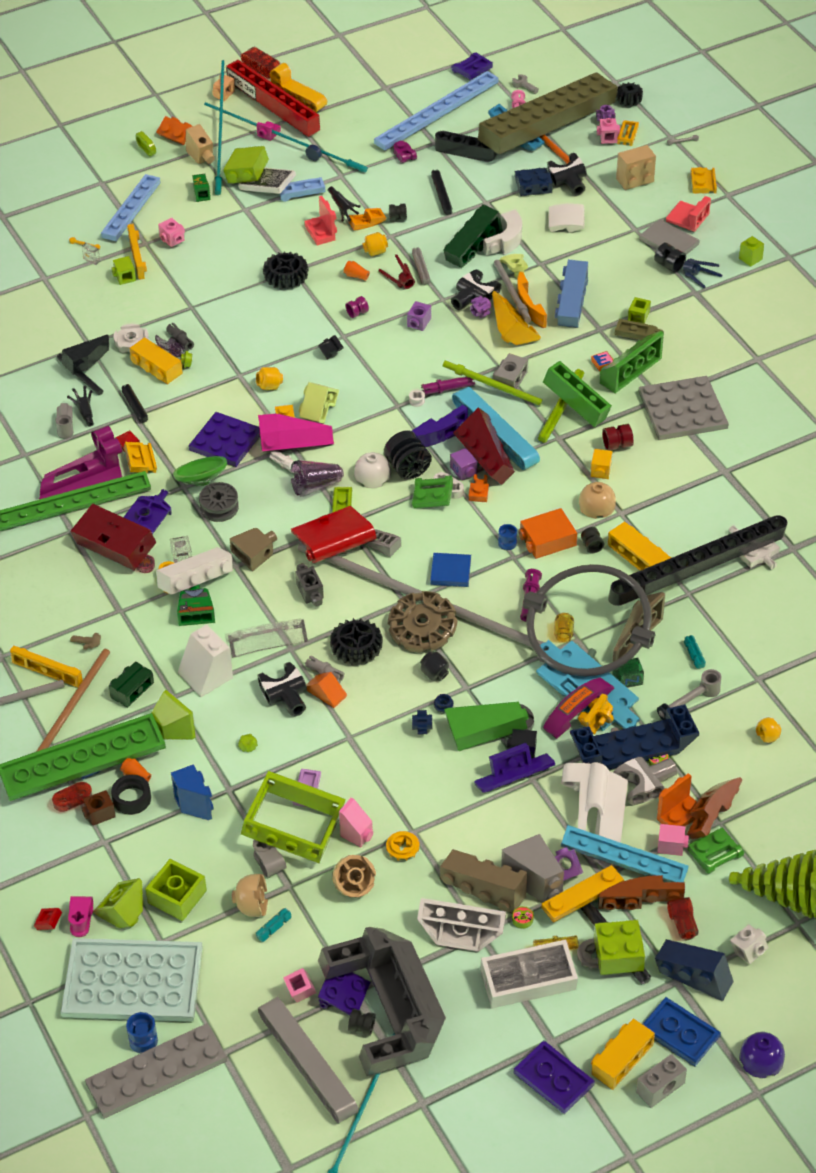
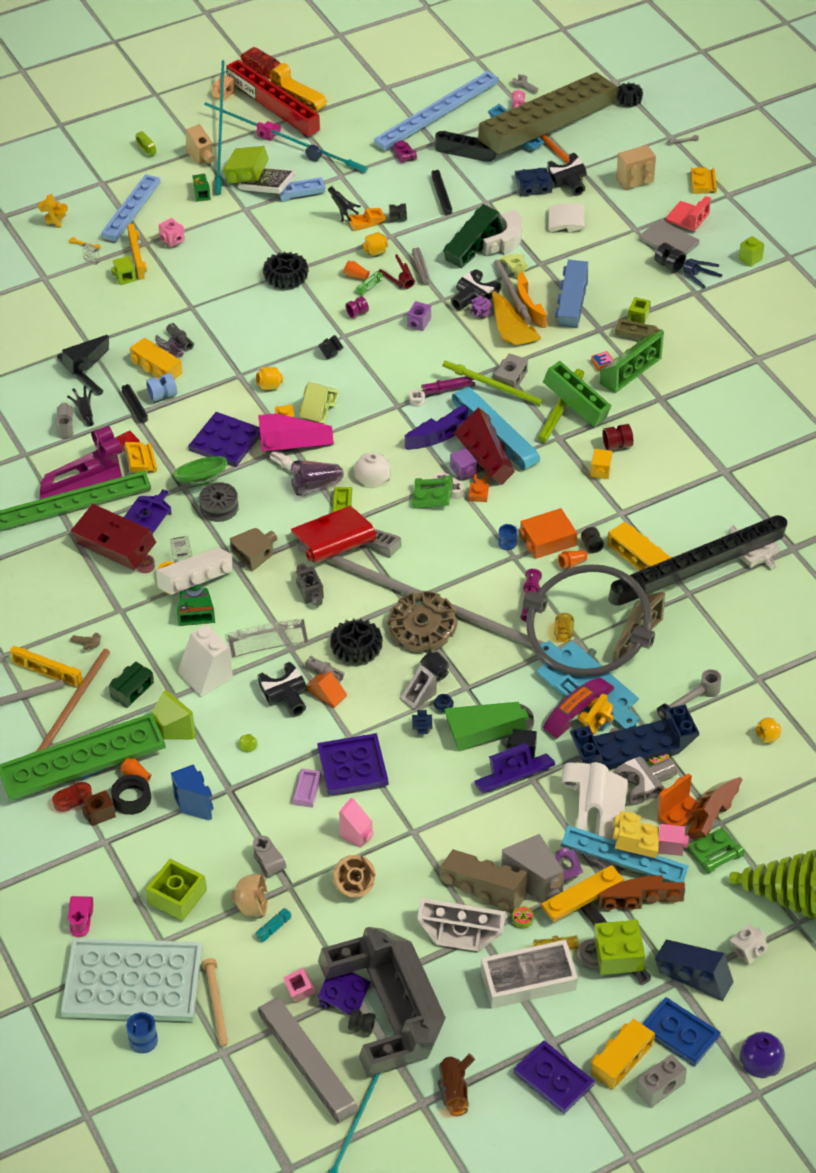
red tile [34,908,62,930] -> none
light grey plate [85,1023,227,1119] -> none
lime slope [93,878,143,928] -> none
white plate [114,324,149,353] -> none
orange bracket [156,116,193,146] -> none
lime plate [180,351,192,368] -> none
lime window [241,771,346,863] -> none
coral bracket [304,196,337,245] -> none
black wheel [384,430,432,480] -> none
yellow gear [386,831,420,861] -> none
blue tile [430,553,471,587] -> none
dark purple plate [451,52,493,80] -> none
tan cylinder [579,482,616,518] -> none
medium lavender gear [596,105,616,121] -> none
bright pink brick [597,118,620,144] -> none
clear green brick [612,658,644,688] -> none
yellow tile [617,120,639,146] -> none
light grey plate [639,376,729,440] -> none
clear red piece [667,897,699,941] -> none
teal axle [684,635,706,669] -> none
none -> yellow hips [38,194,68,228]
none -> light blue wheel [146,373,177,402]
none -> tan bar [202,958,228,1047]
none -> dark purple plate [317,733,389,795]
none -> bright green axle [356,271,383,295]
none -> light grey slope [401,665,437,709]
none -> reddish brown piece [437,1053,476,1116]
none -> orange cone [558,550,587,569]
none -> light yellow plate [612,811,659,858]

